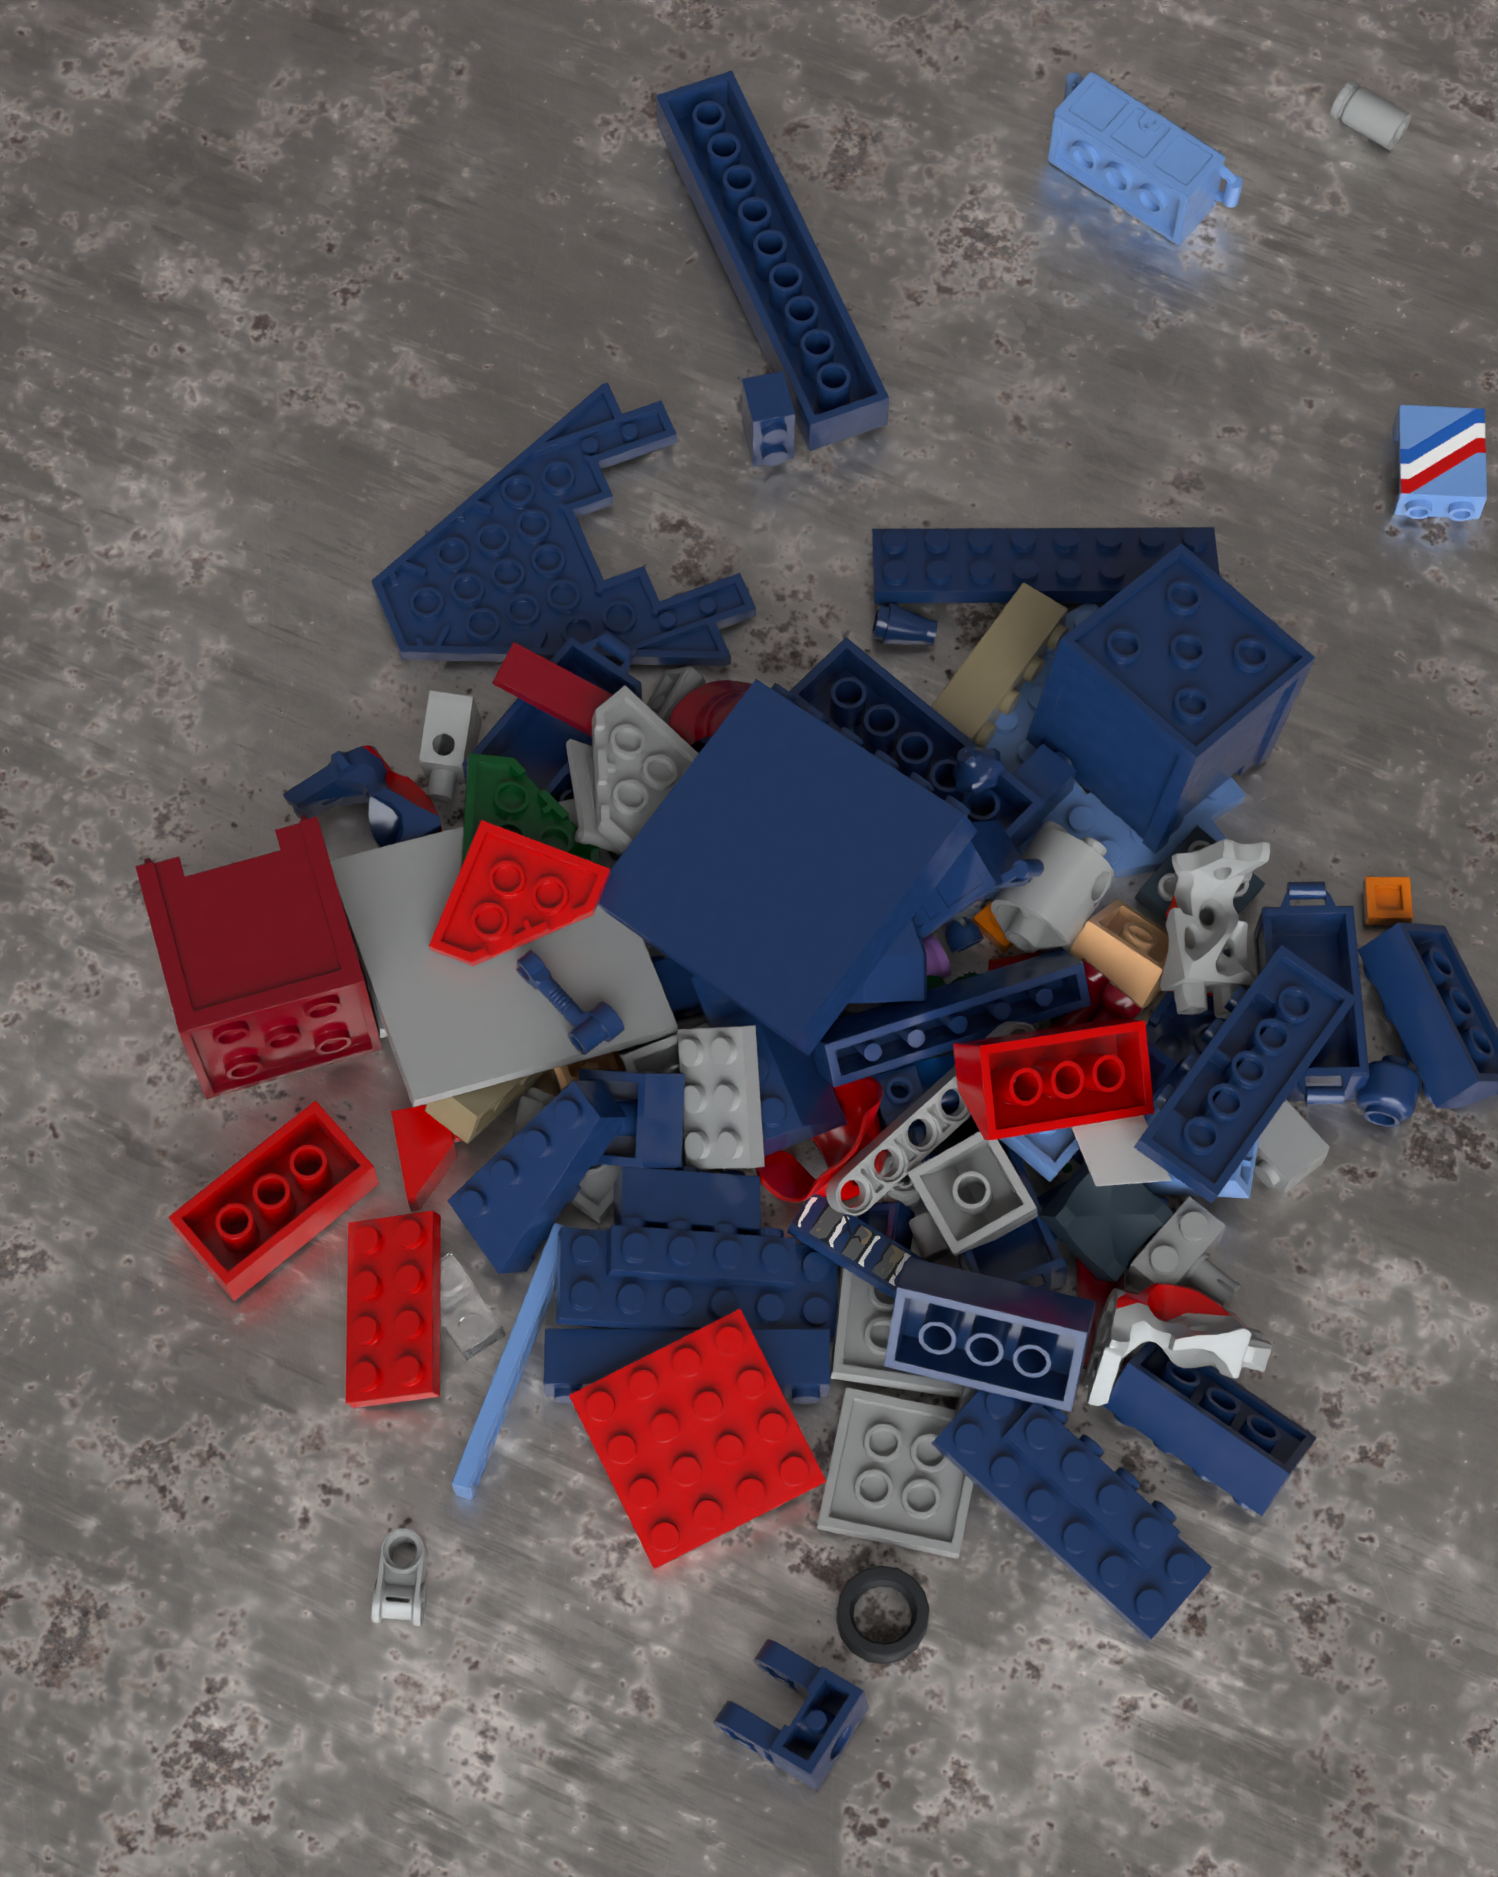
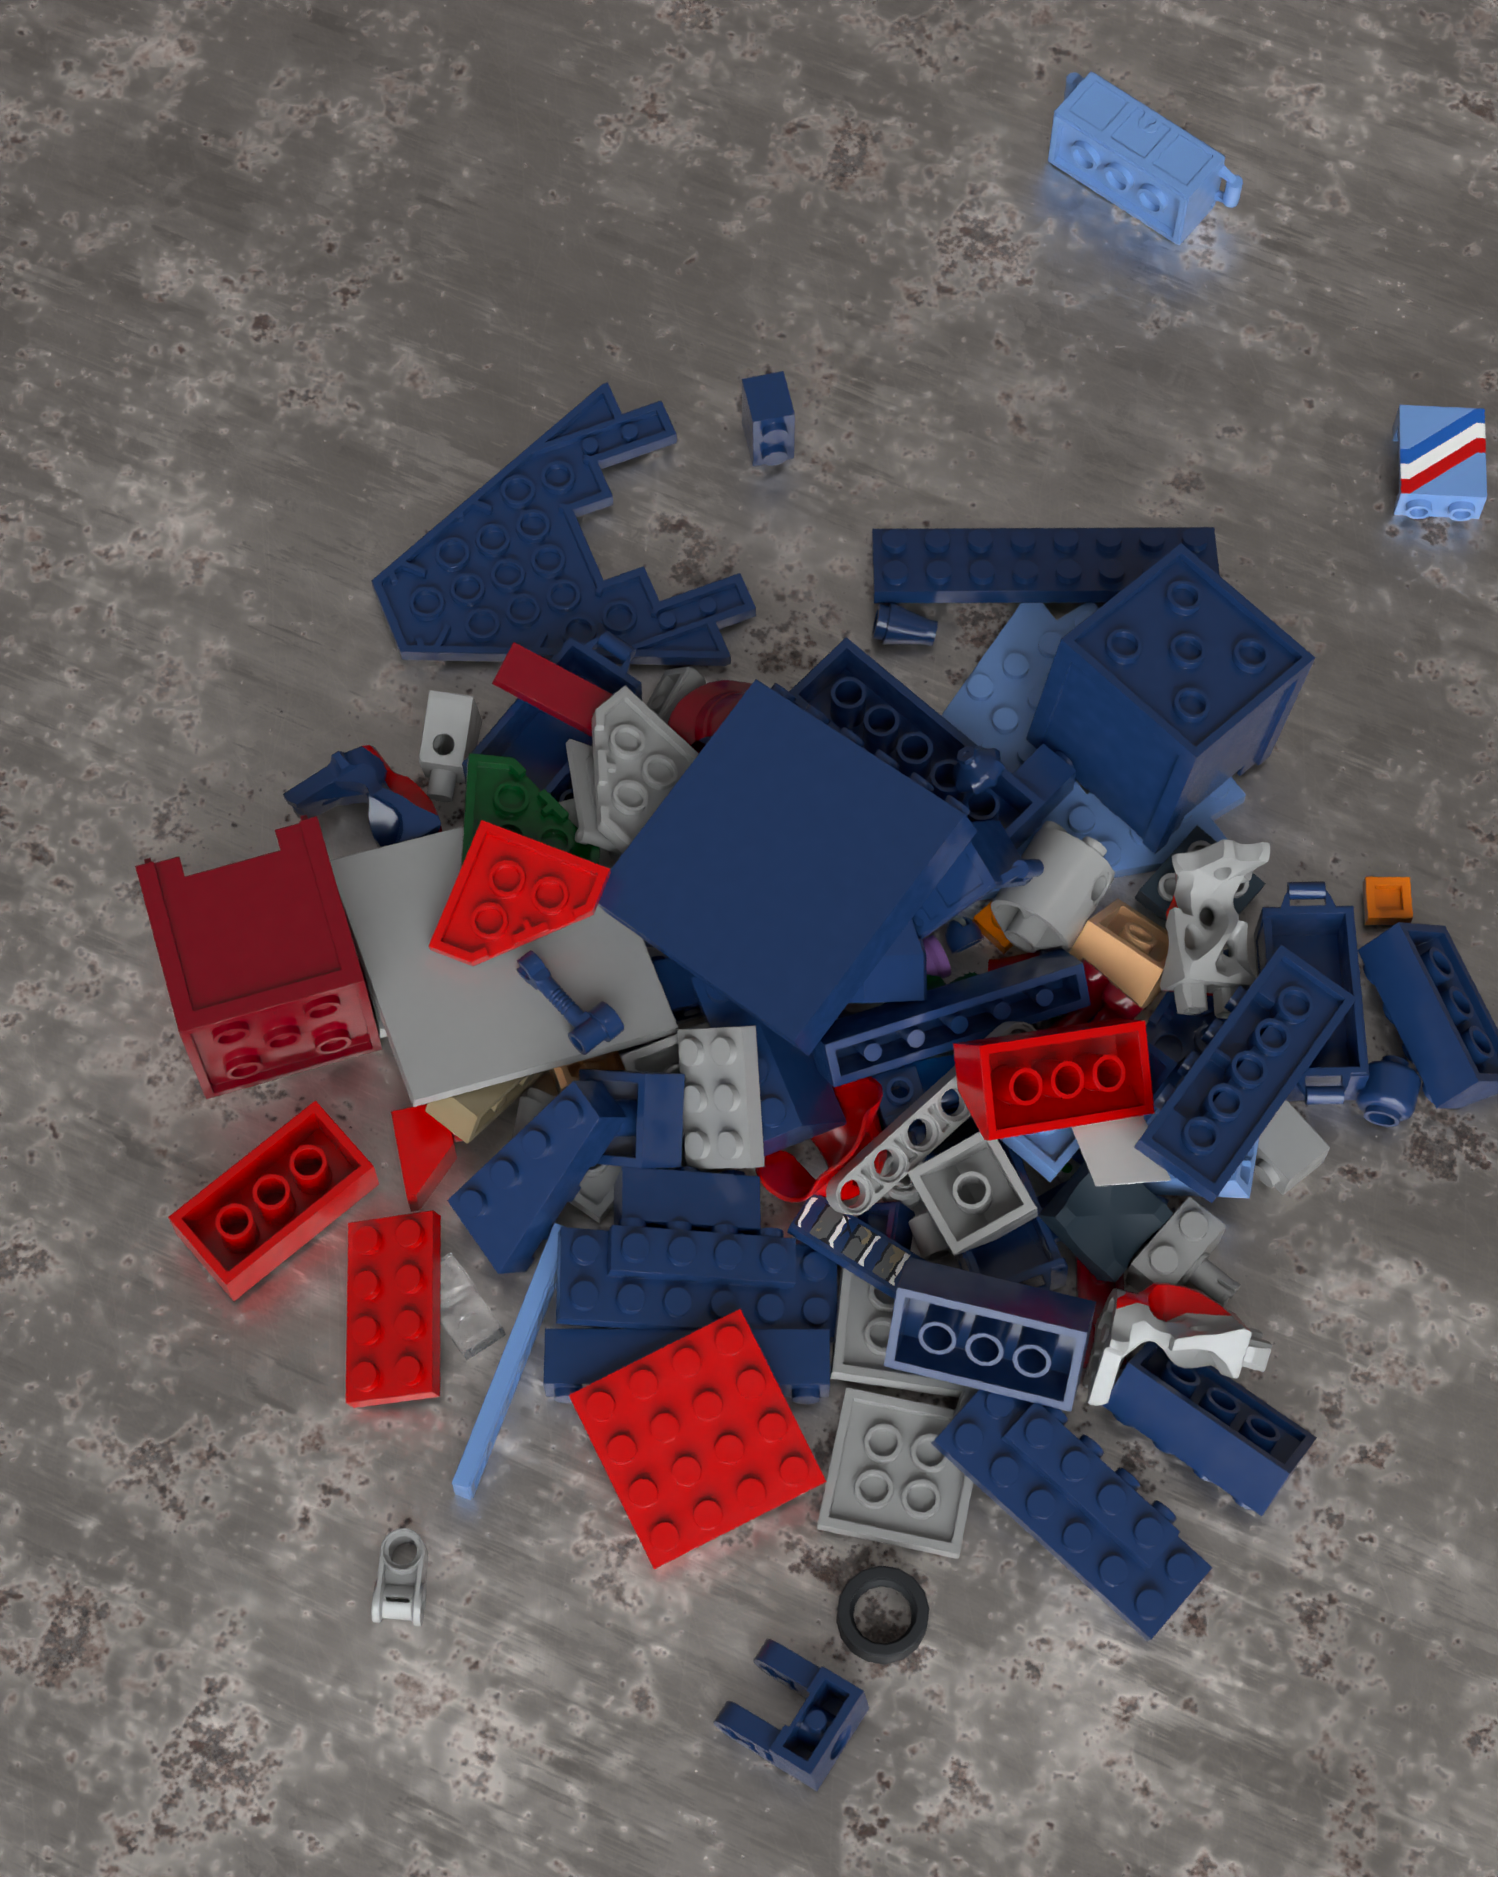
dark blue brick [656,71,889,452] -> none
dark tan brick [931,582,1069,748] -> none
light grey piece [1330,80,1411,150] -> none

